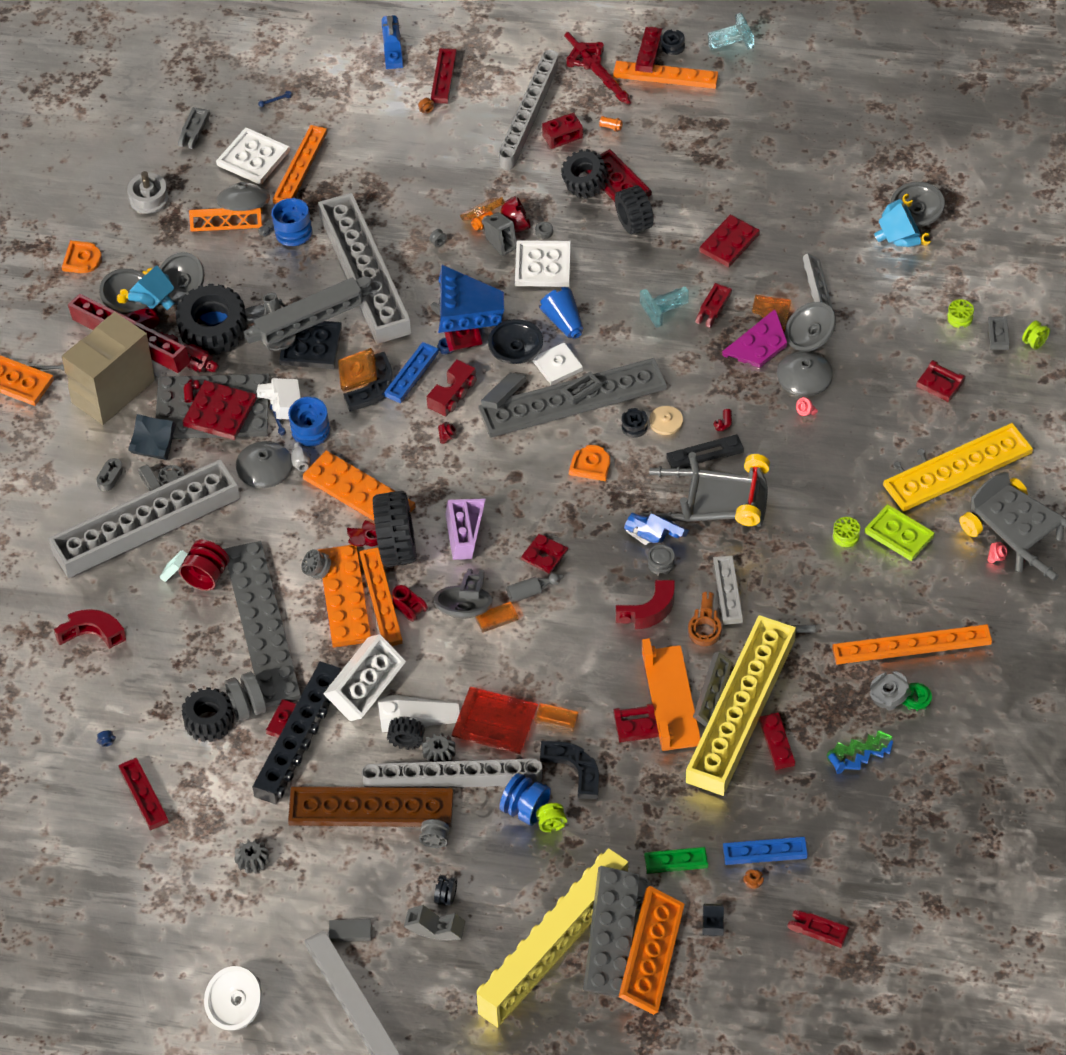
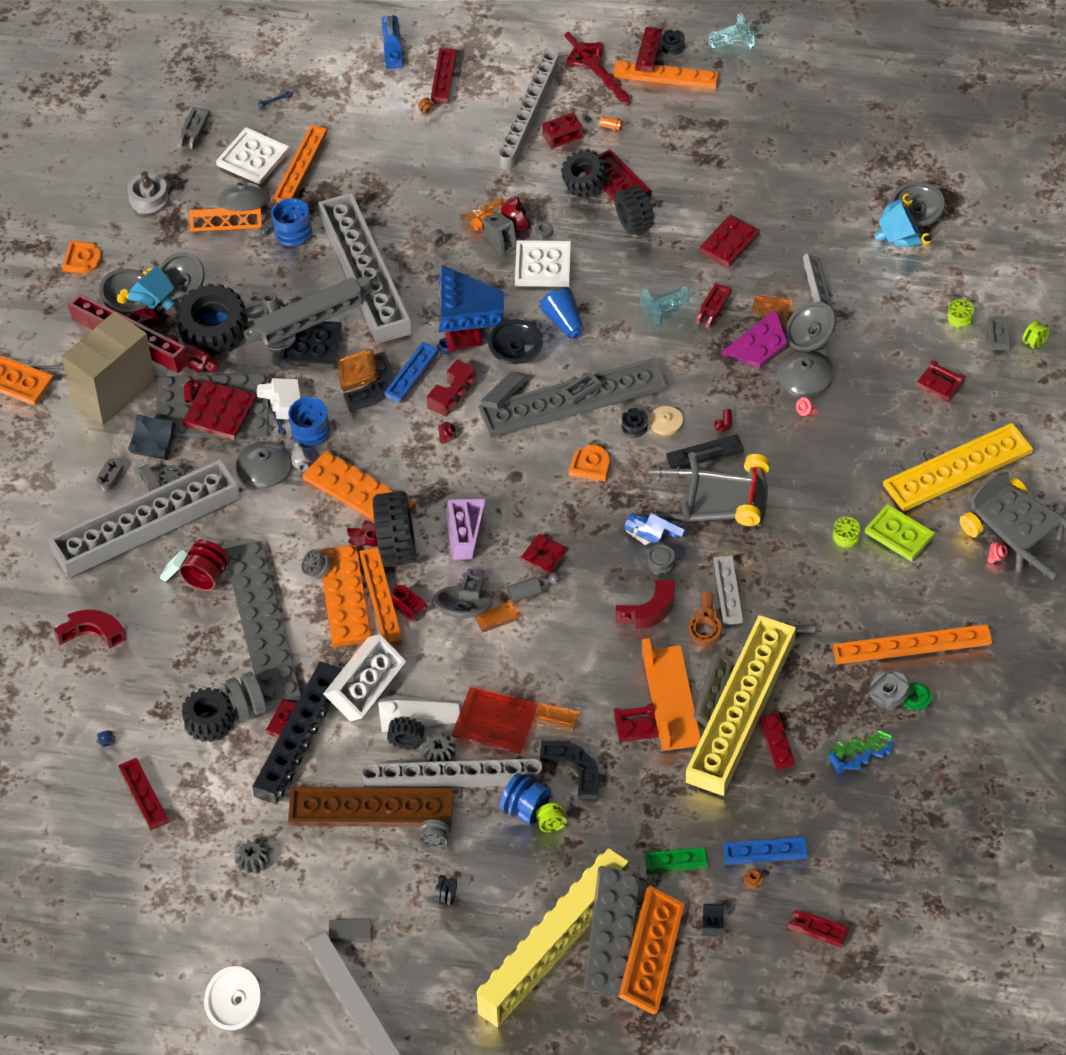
dark grey brick [404,905,466,941] -> none
white plate [532,343,583,386] -> none

